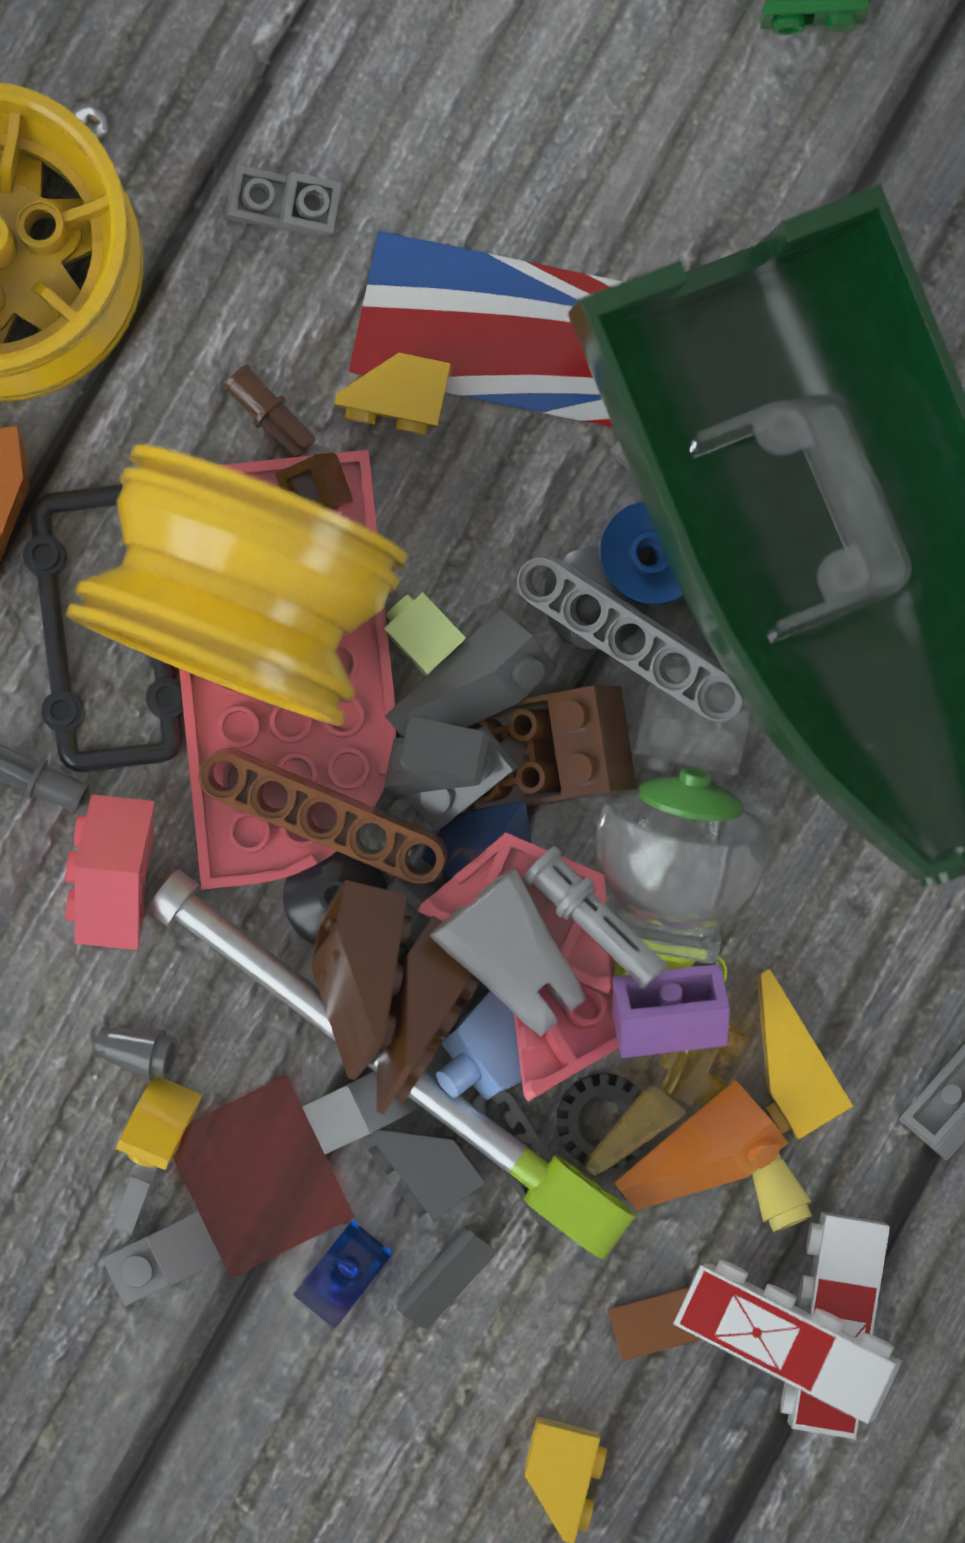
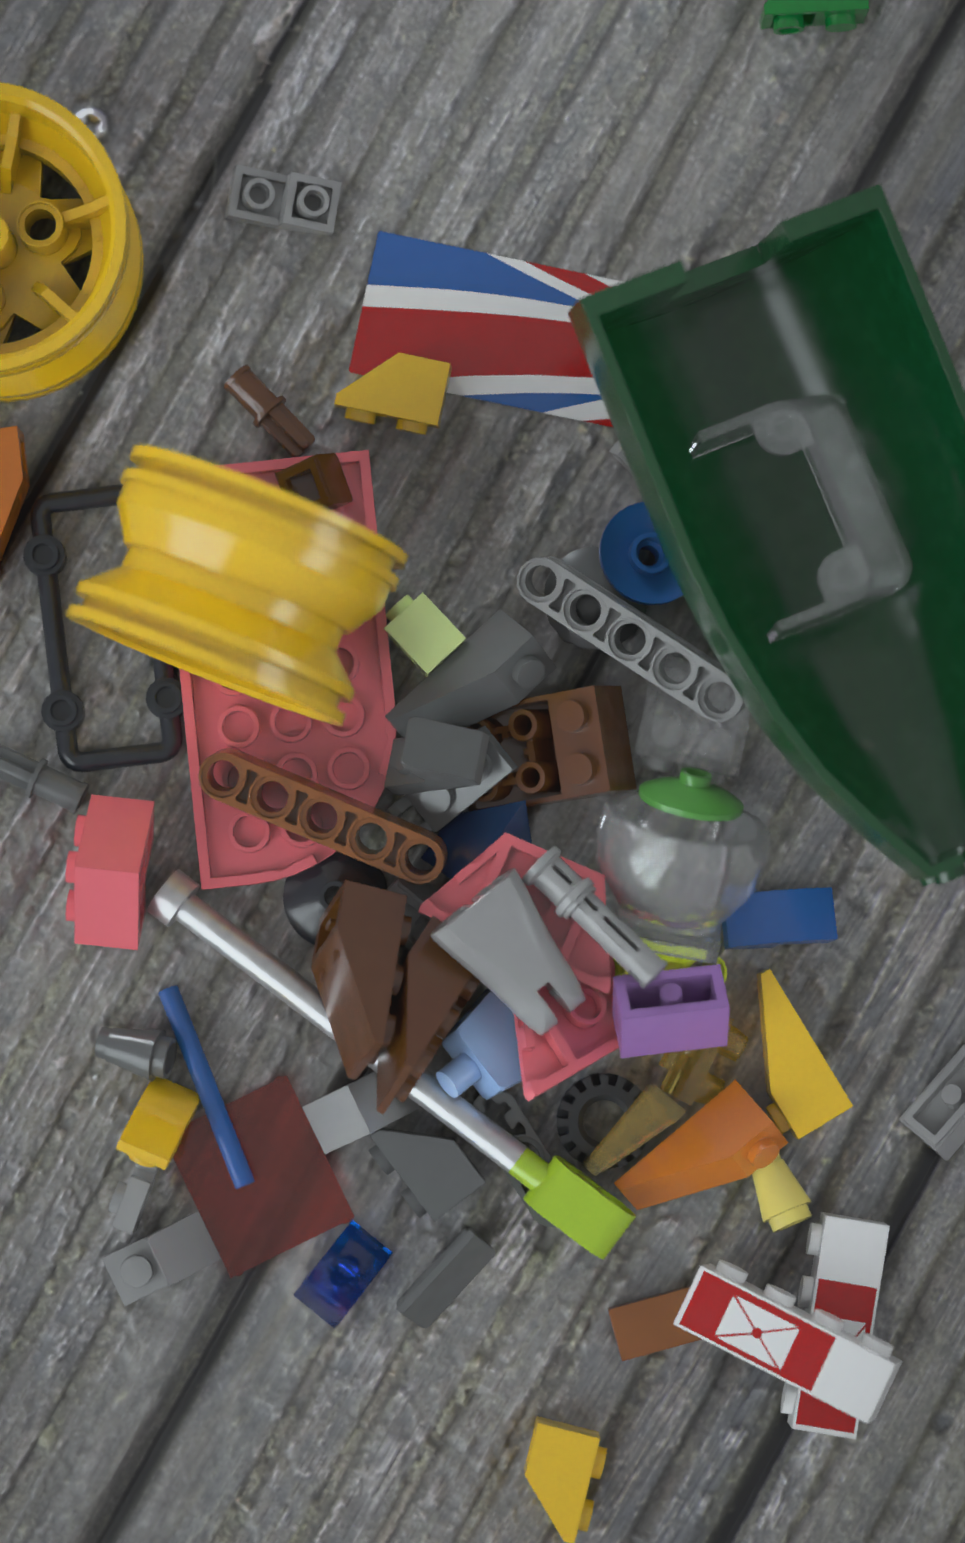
none -> blue bar [158,985,255,1190]
none -> blue slope [719,887,838,950]

